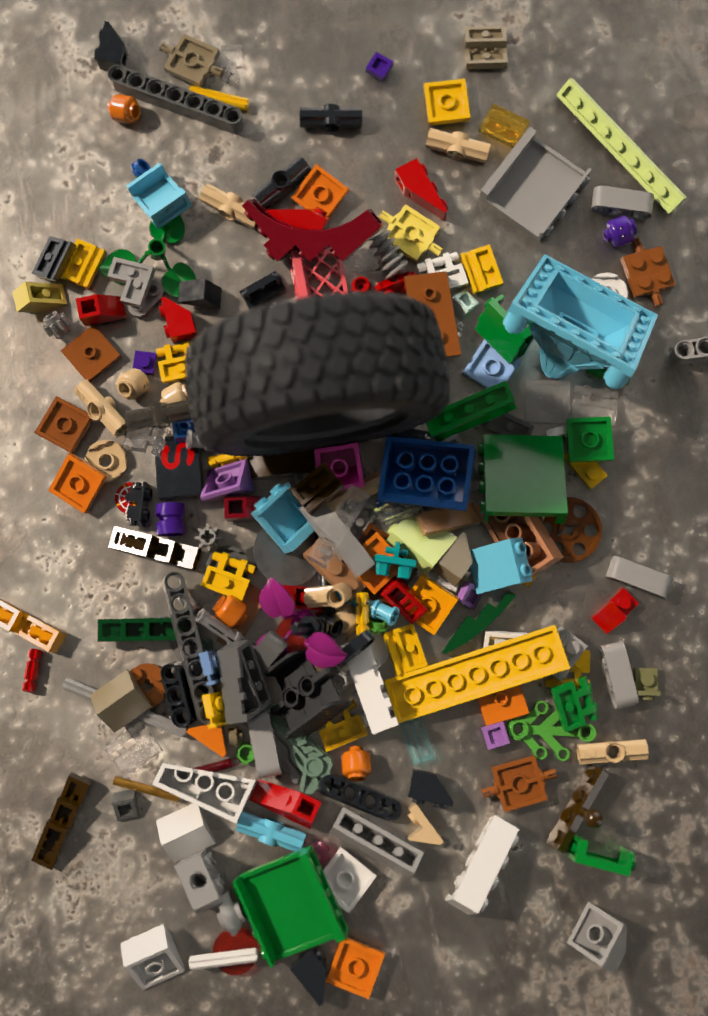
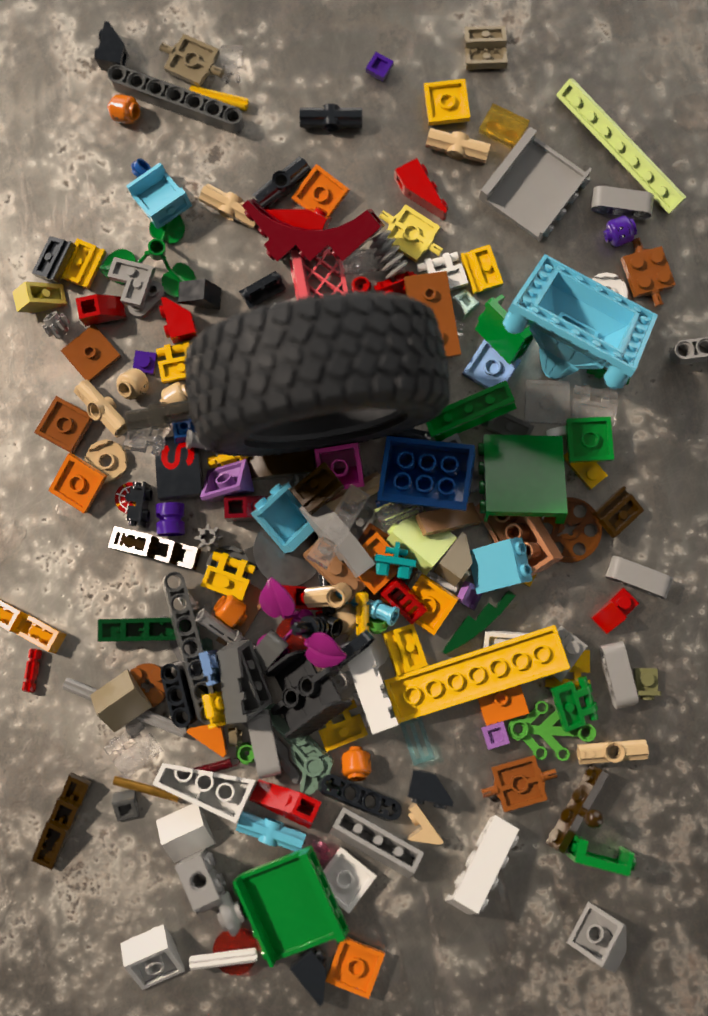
none -> dark brown plate [592,486,644,538]

